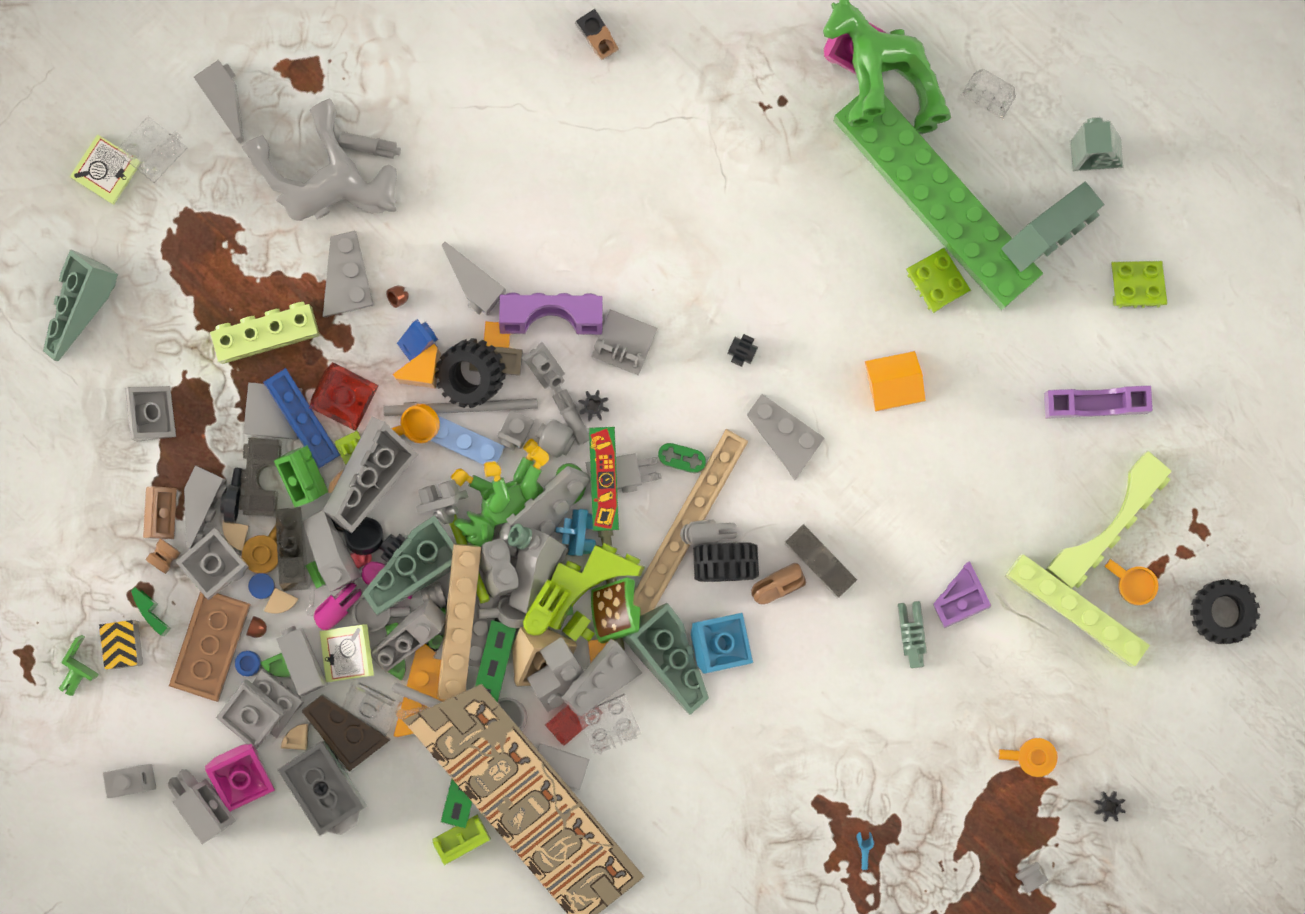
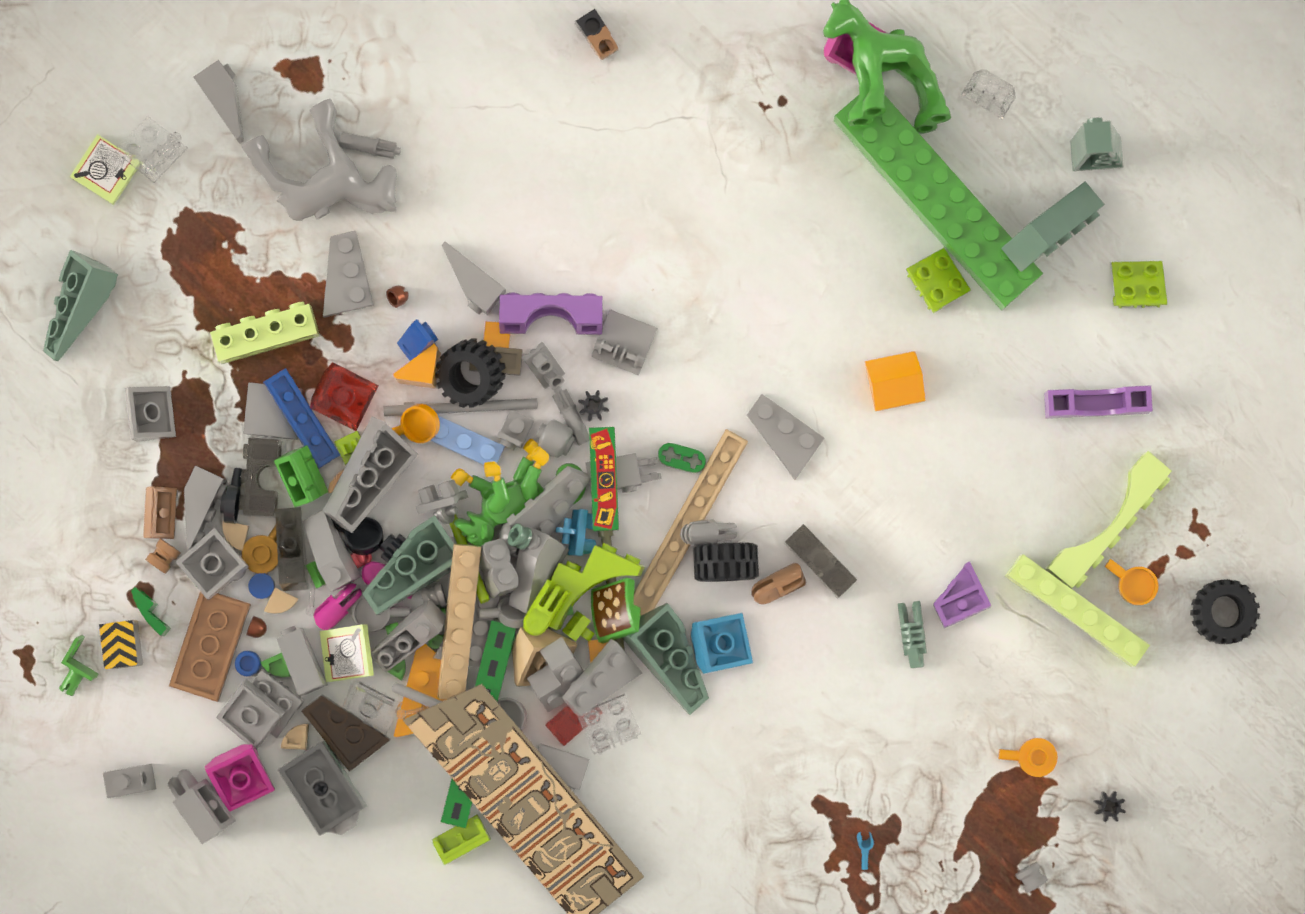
black gear [727,334,758,367] -> none

